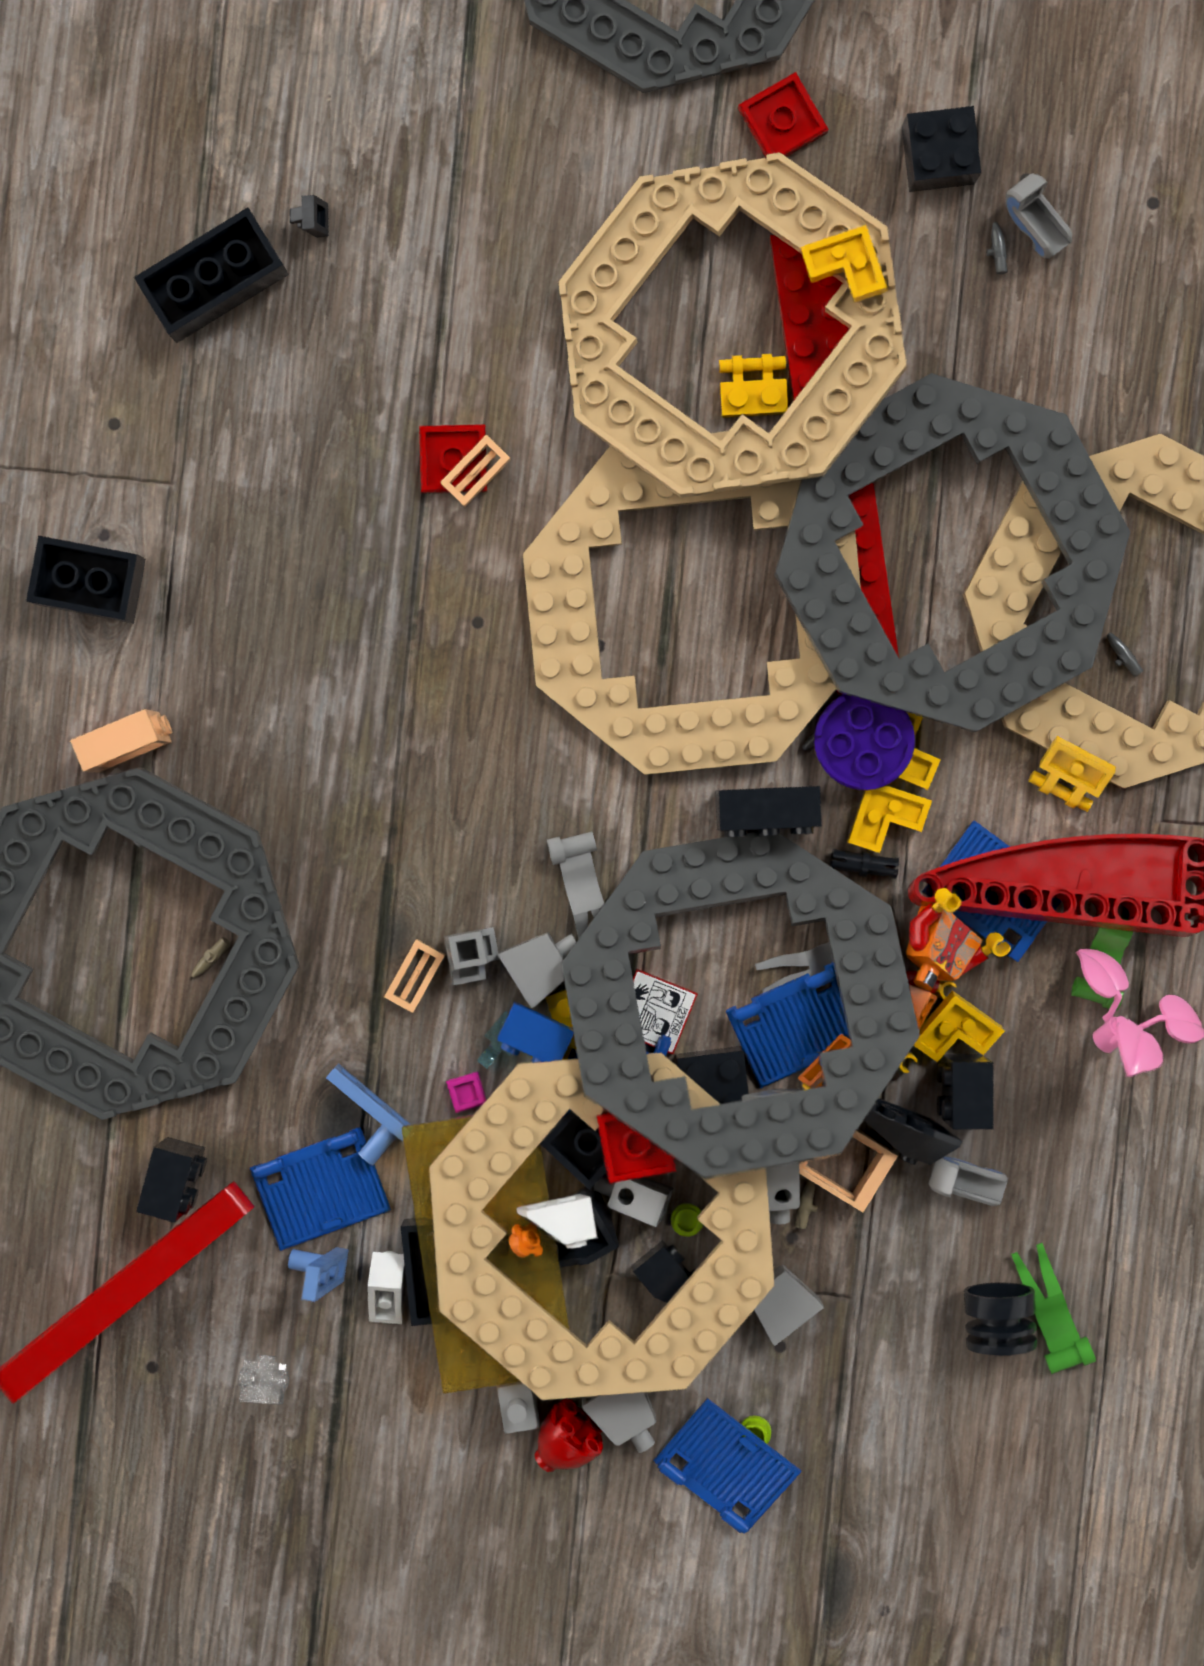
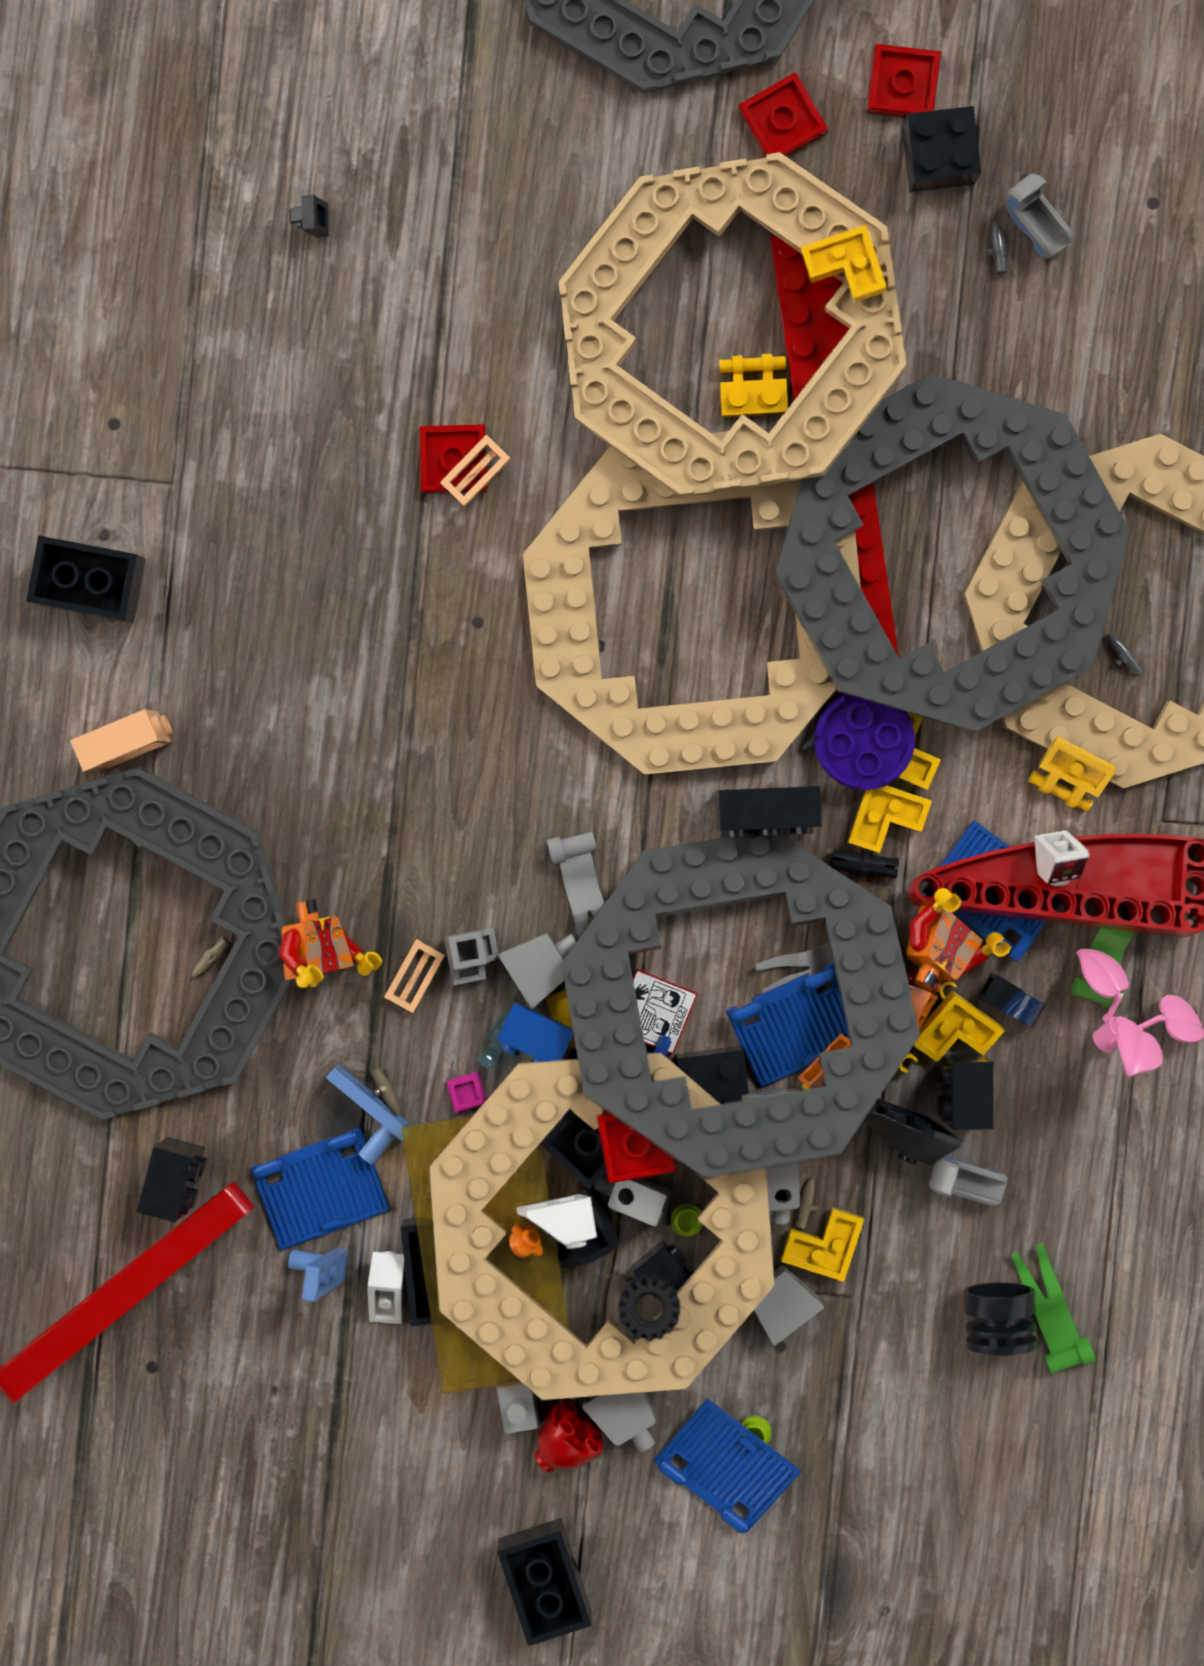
black brick [134,207,289,343] -> none
clear brick [238,1355,289,1405] -> none
light nougat window [799,1129,898,1212] -> none
none -> torso [278,899,382,988]
none -> dark tan helmet [371,1067,400,1115]
none -> black brick [497,1518,592,1646]
none -> black tyre [618,1275,680,1341]
none -> yellow plate [780,1207,865,1282]
none -> red tile [866,43,942,118]
none -> leg [977,972,1046,1028]
none -> white slope [1034,830,1089,886]

